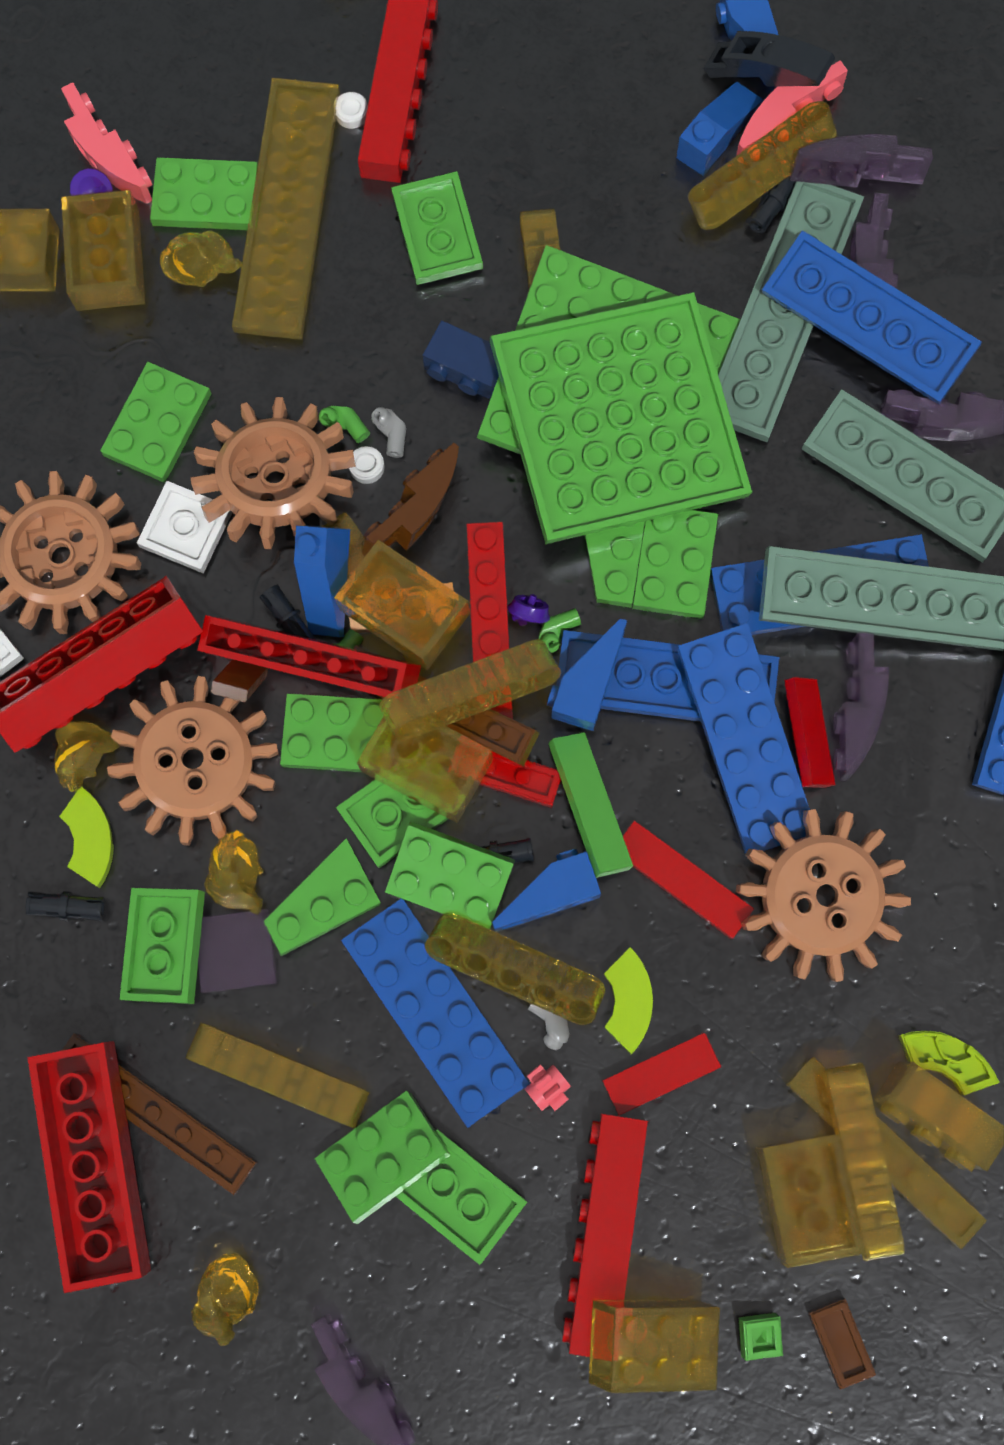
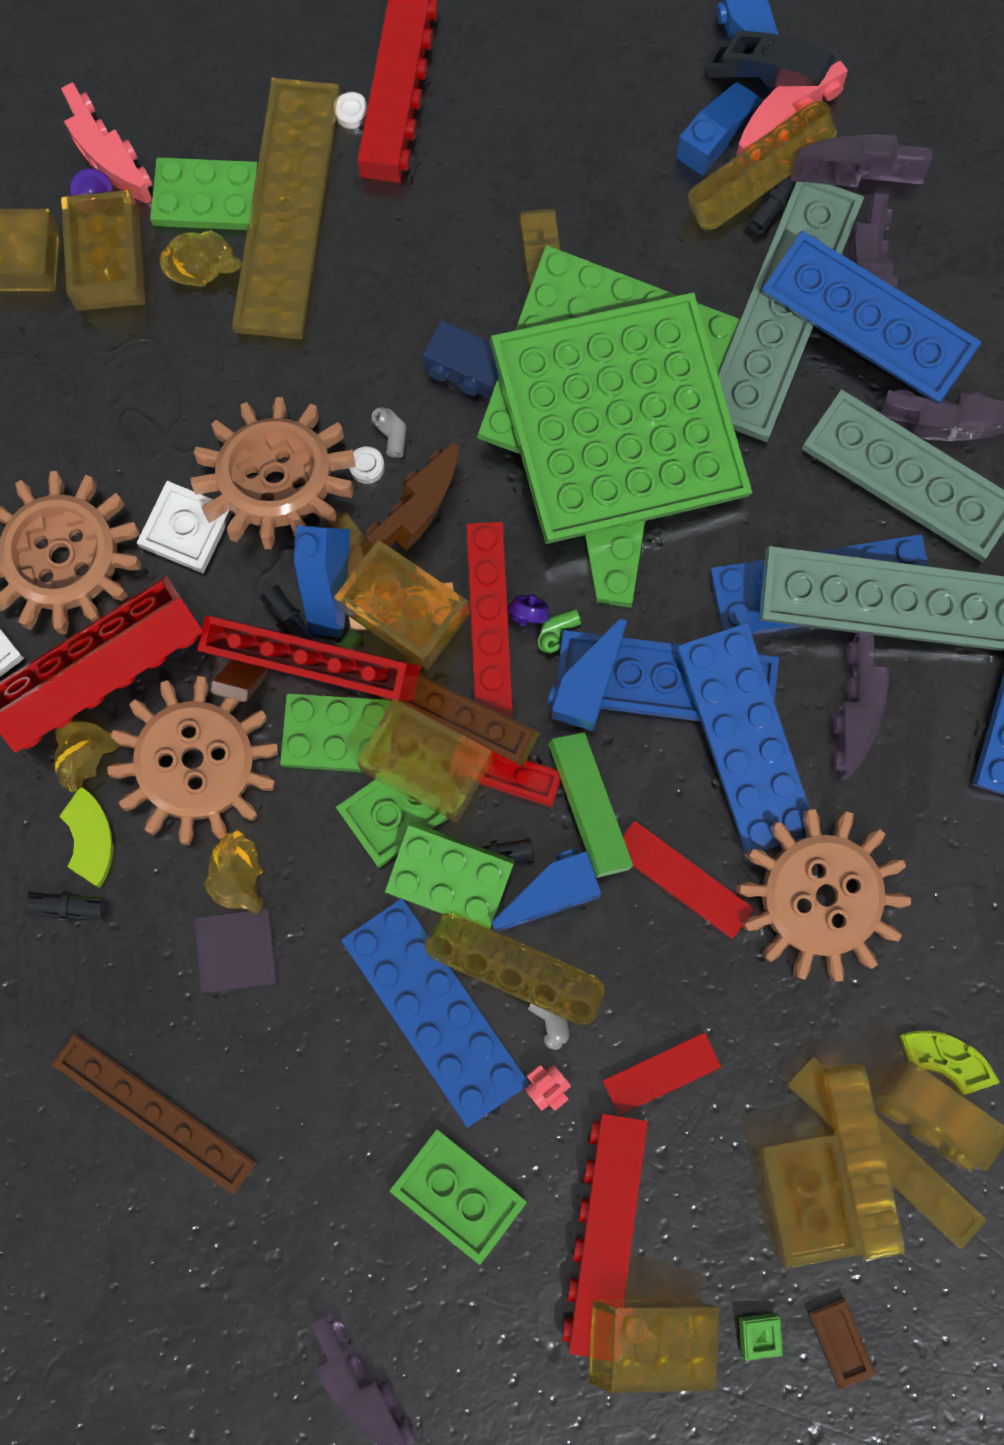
red brick [27,1041,151,1293] -> none
bright green plate [100,362,212,483] -> none
bright green plate [120,888,205,1004] -> none
clear yellow beam [185,1022,370,1128] -> none
clear yellow hair [191,1253,259,1346] -> none
bright green wing [264,839,381,956] -> none
bright green plate [315,1090,450,1224] -> none
bright green arm [318,406,370,443] -> none
clear yellow beam [379,639,562,741] -> none
bright green plate [391,171,483,285] -> none
lime tile [604,947,653,1054] -> none
bright green plate [632,510,718,619] -> none
red tile [784,677,836,788] -> none

